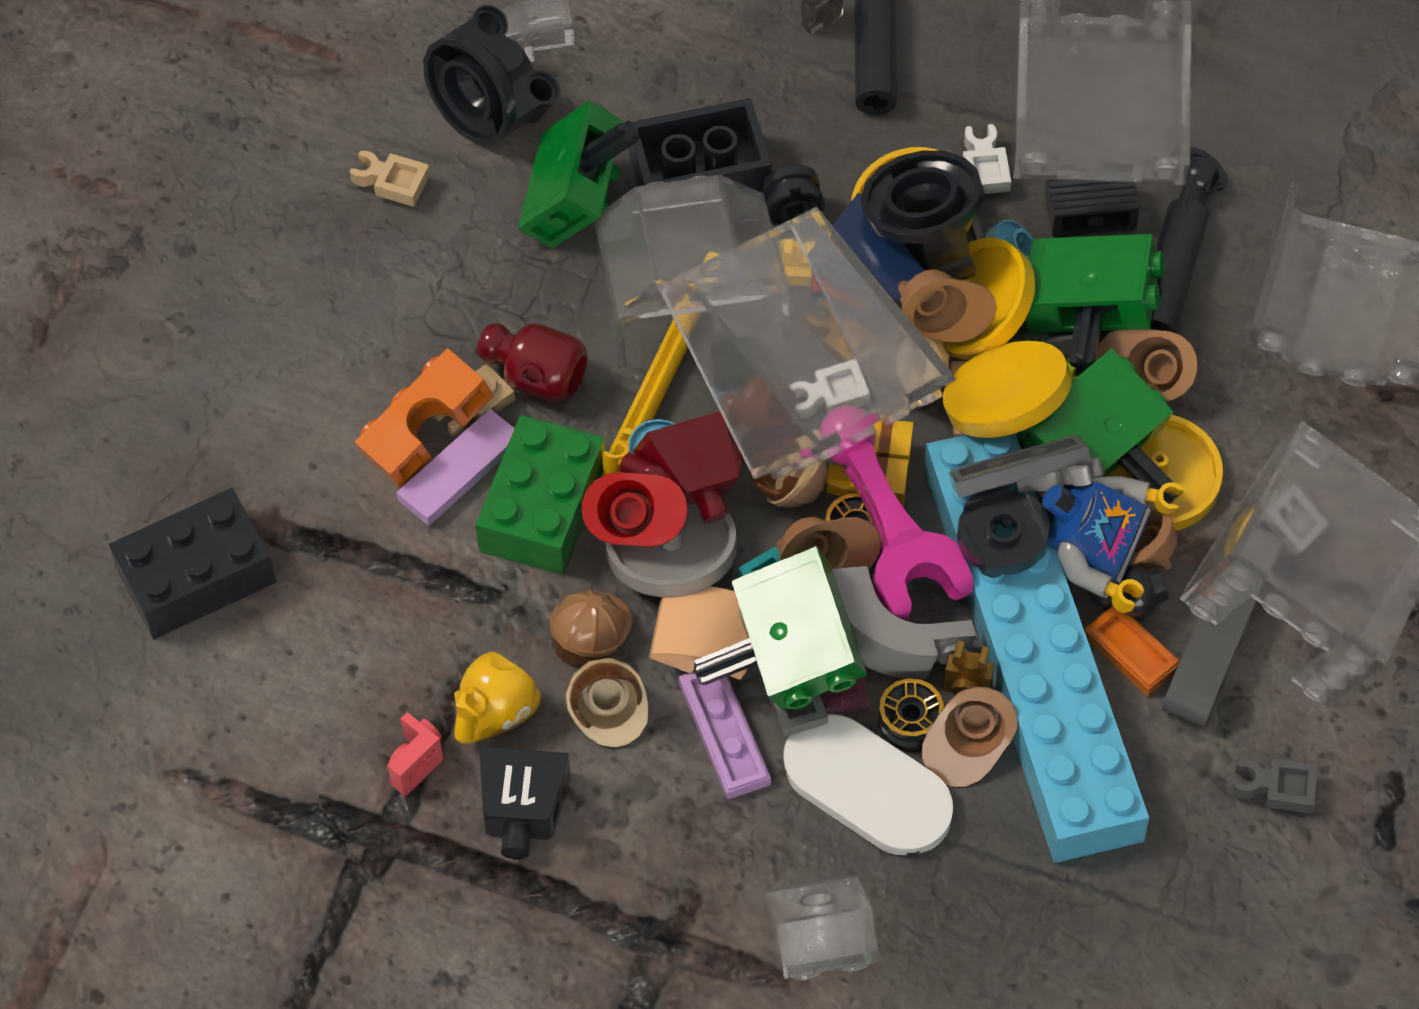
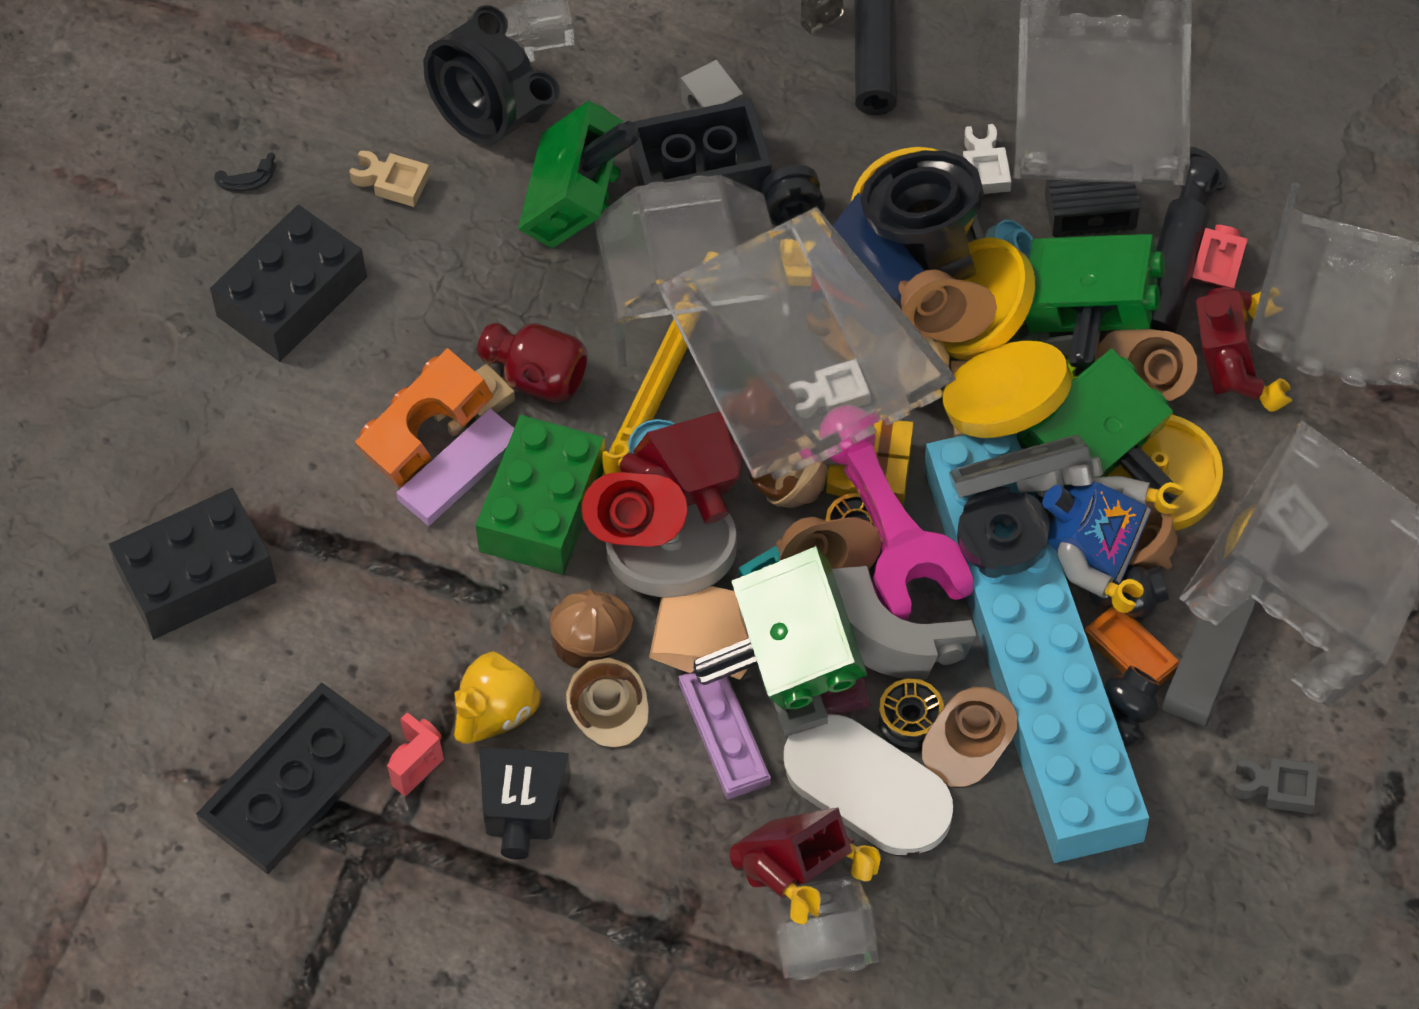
pearl gold plate [943,641,995,696] -> none
none -> black plate [196,682,393,874]
none -> black brick [210,204,367,362]
none -> black piece [214,153,276,192]
none -> light grey brick [681,60,743,110]
none -> dark red torso [730,807,881,924]
none -> black animal [1104,665,1161,747]
none -> coral bracket [1192,225,1247,289]
none -> dark red torso [1196,287,1292,412]

